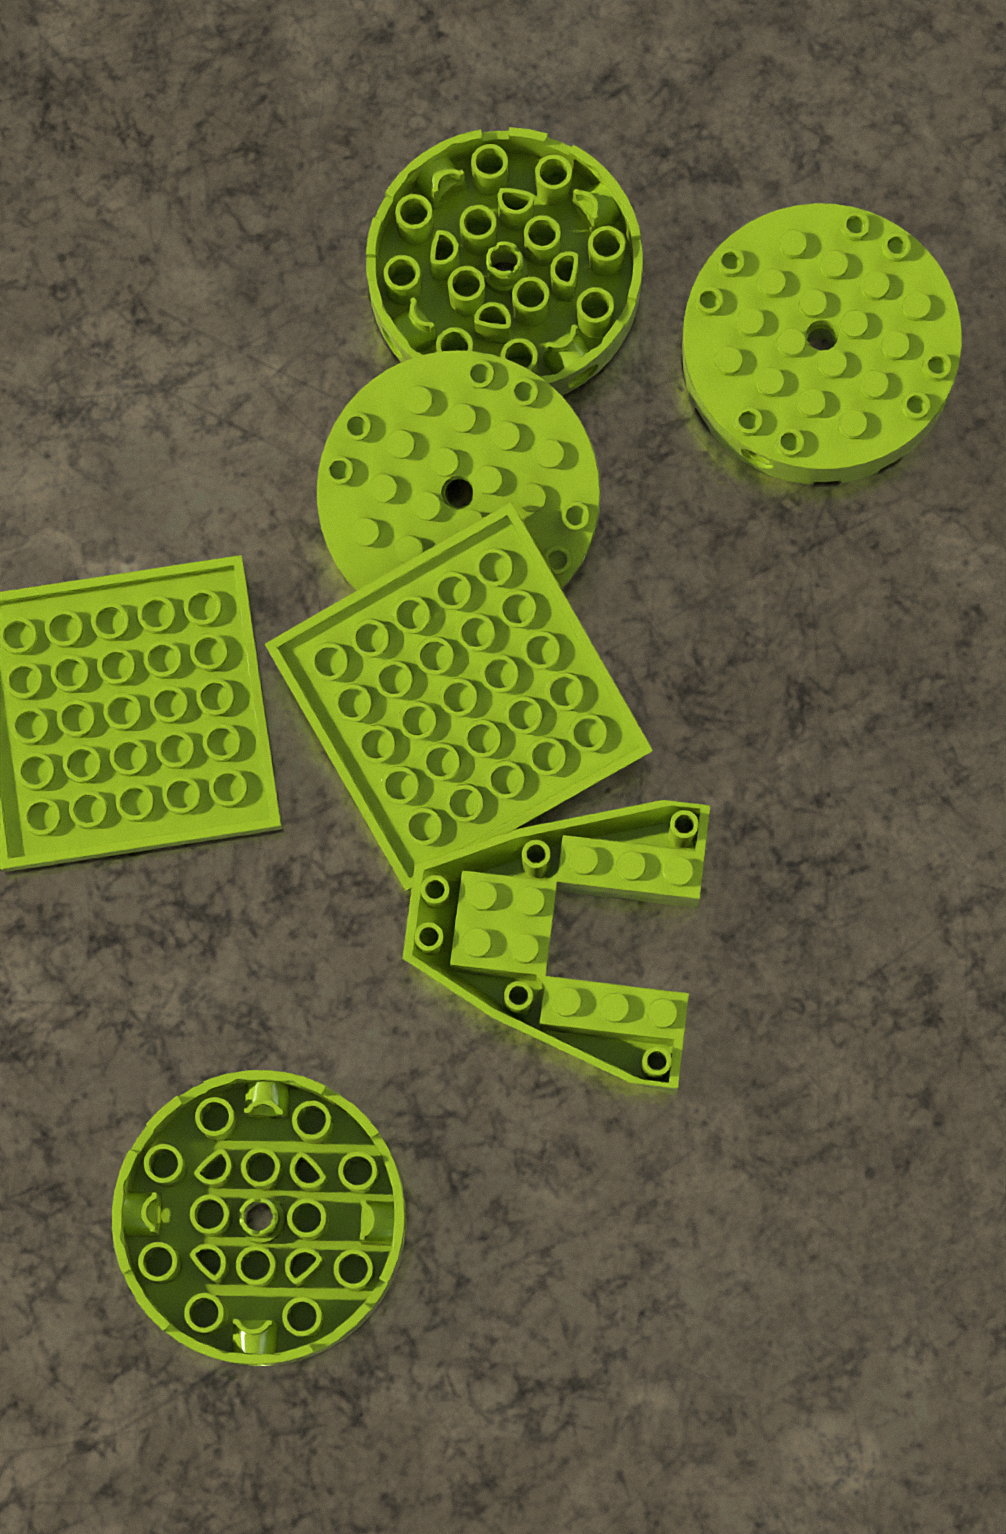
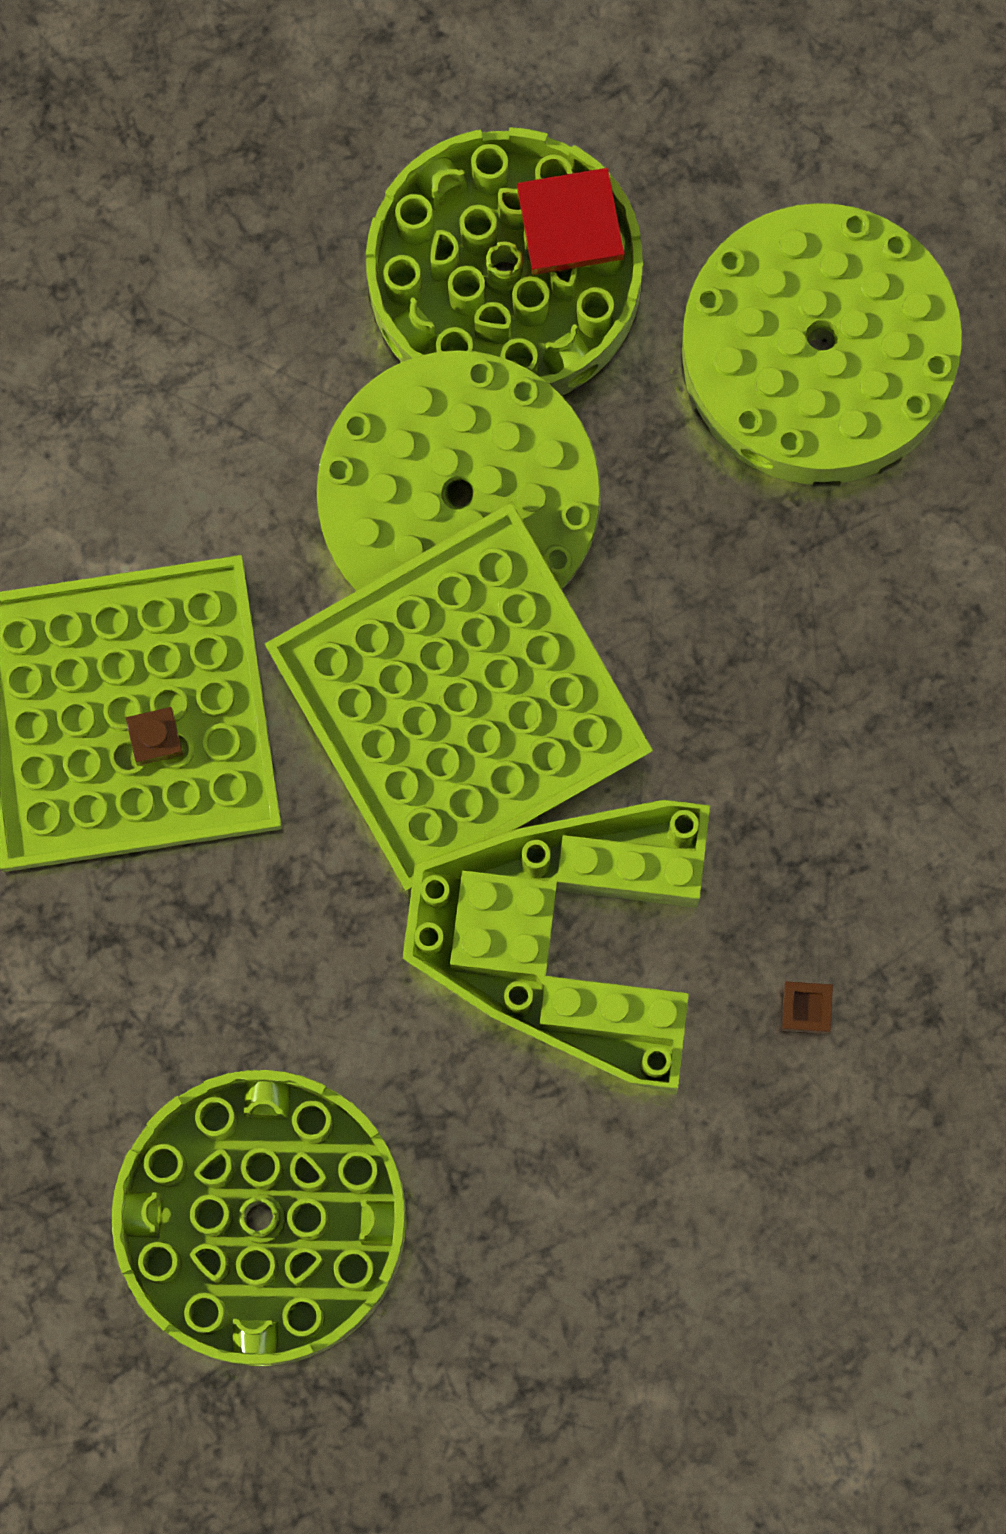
none -> reddish brown plate [125,707,183,766]
none -> red tile [517,168,624,275]
none -> reddish brown plate [781,981,833,1034]

